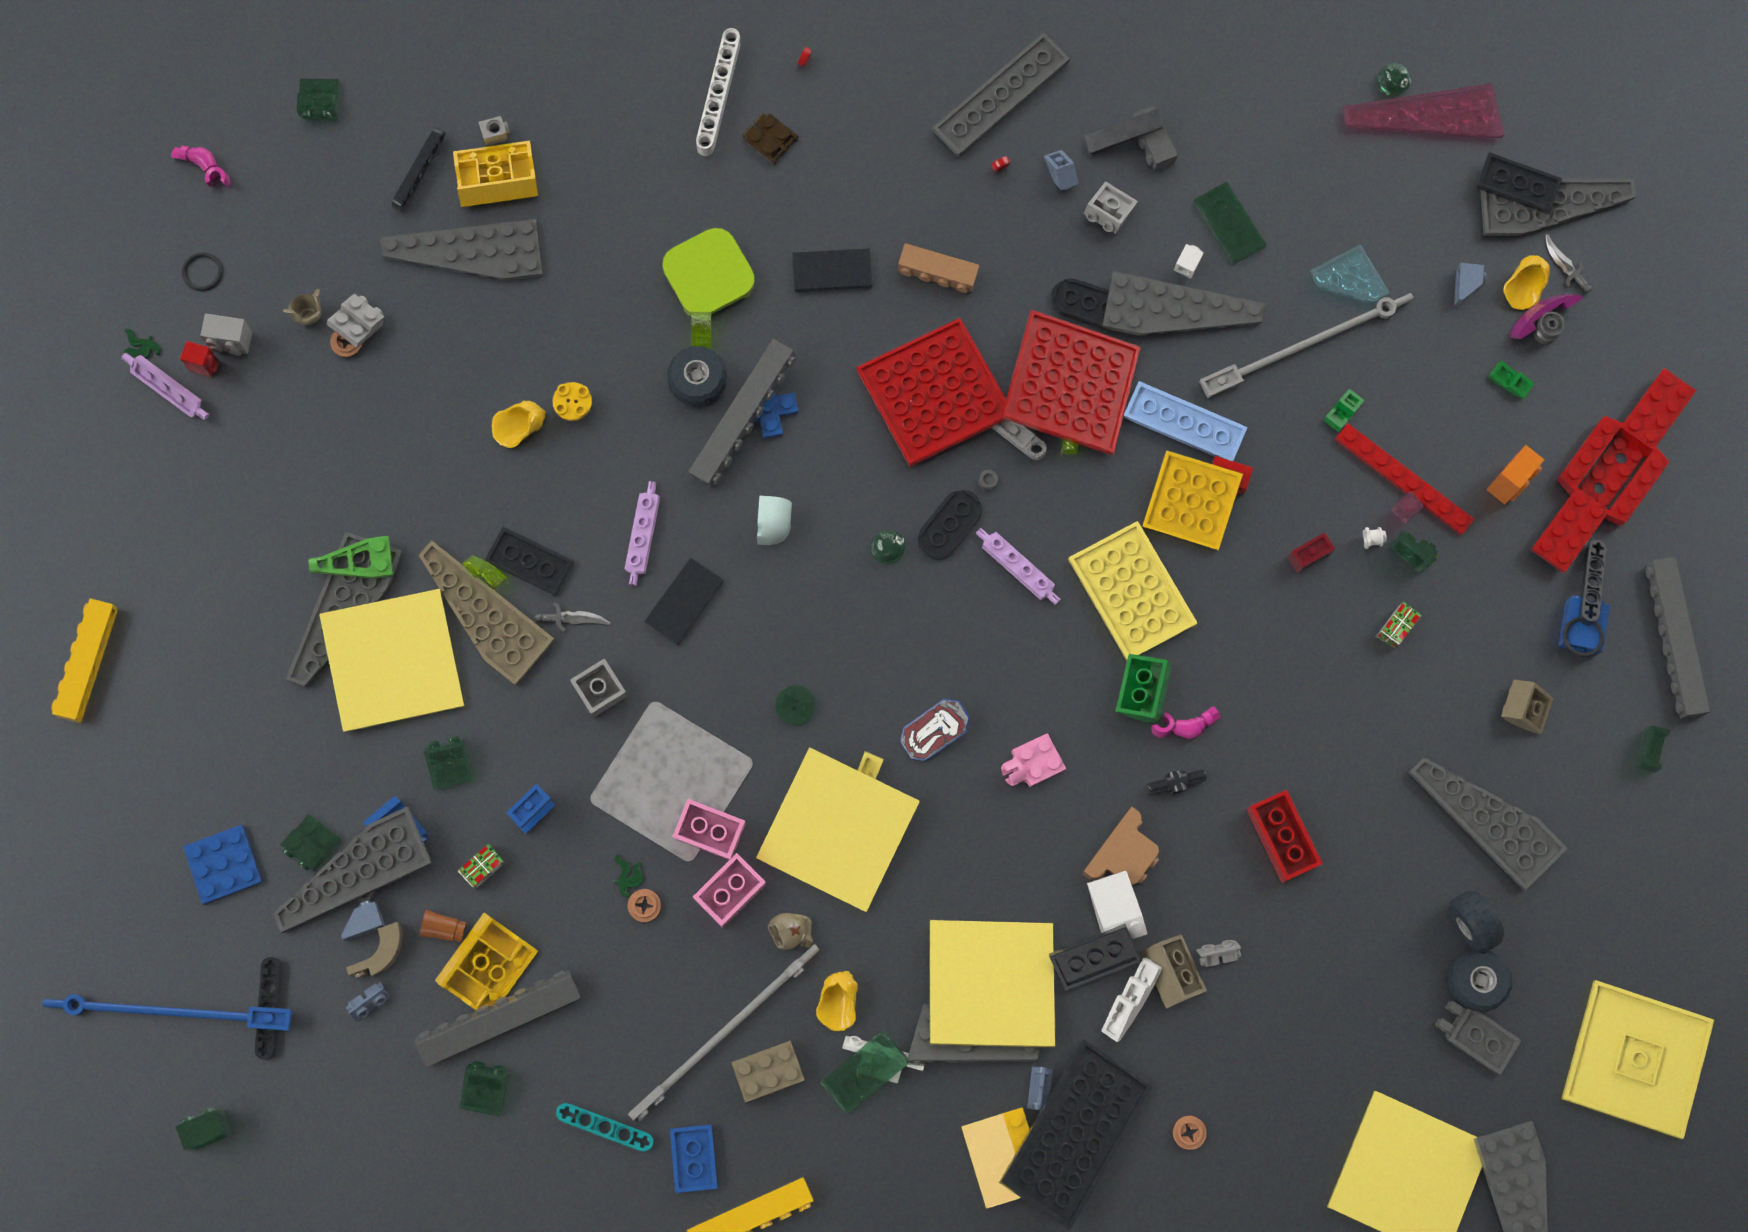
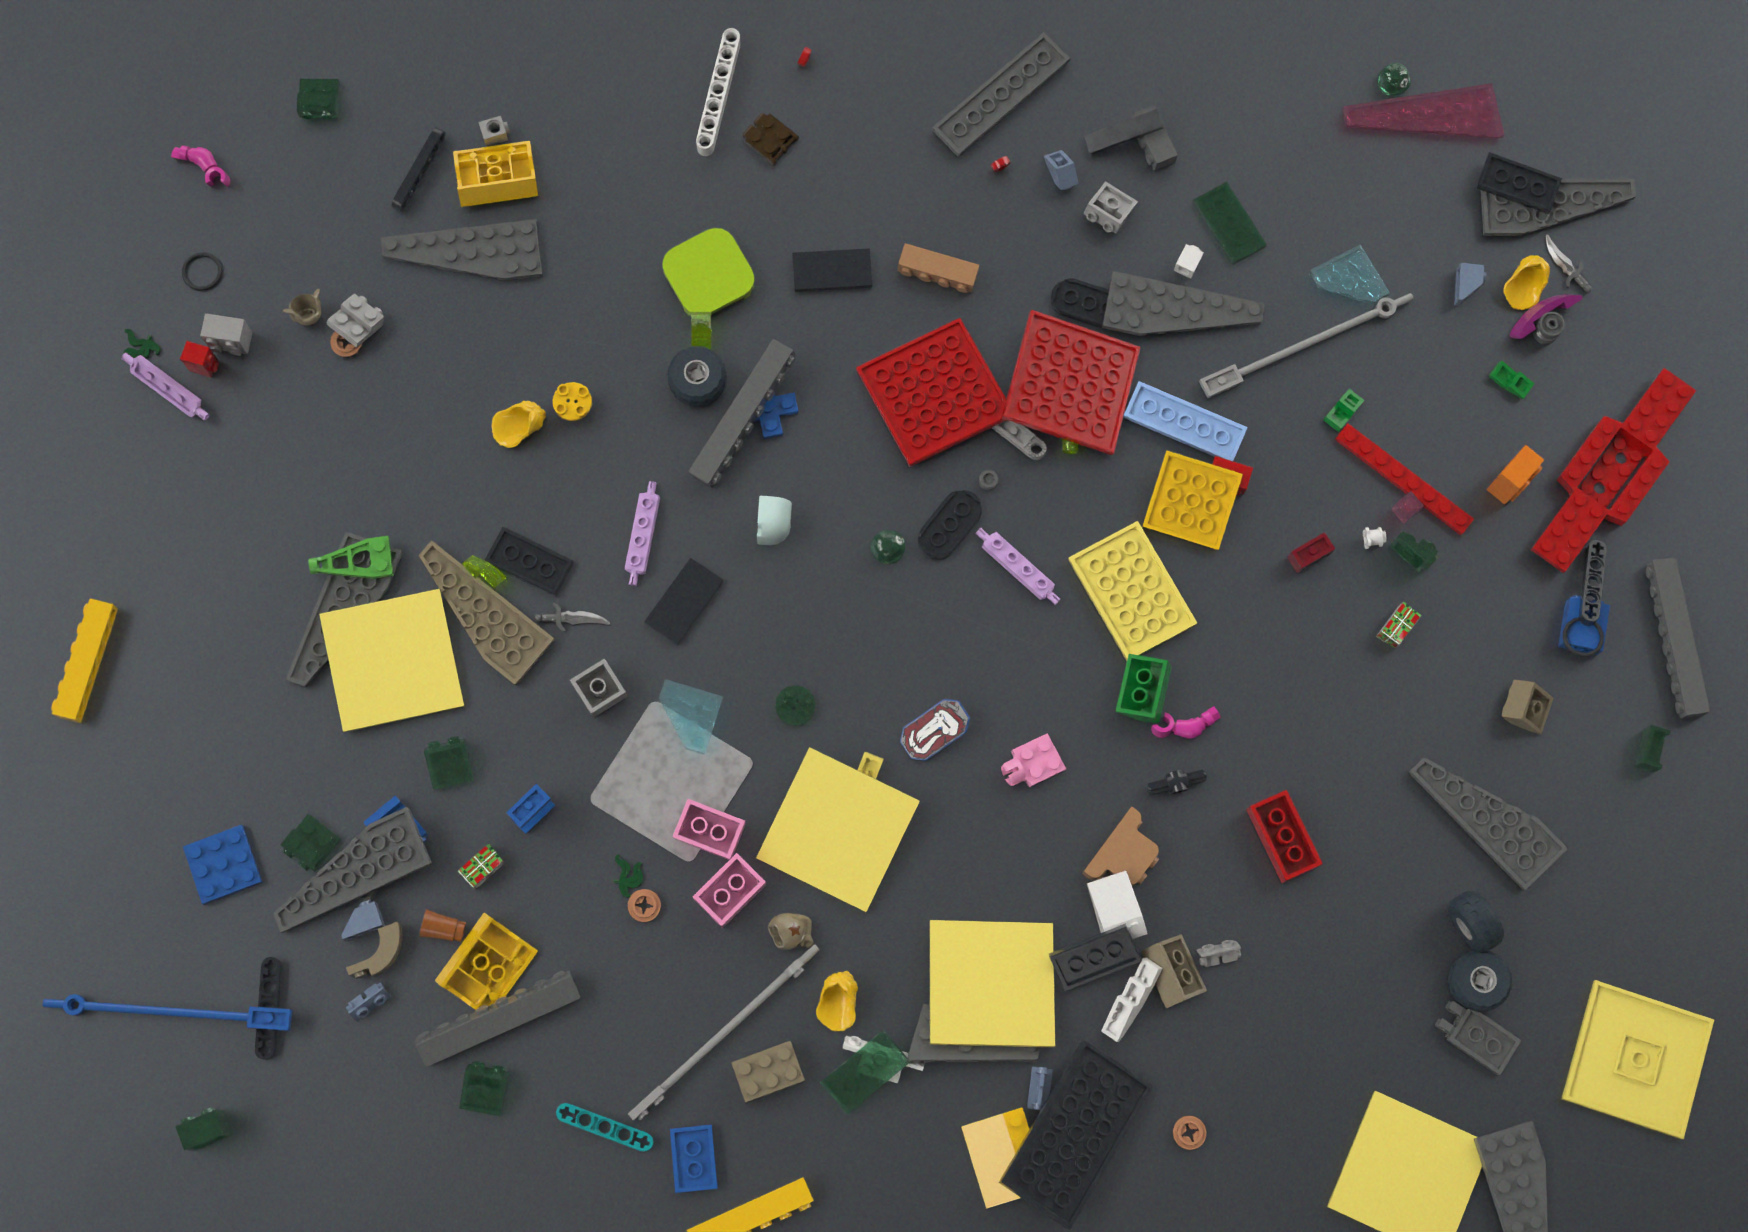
none -> clear light blue plate [659,679,723,755]

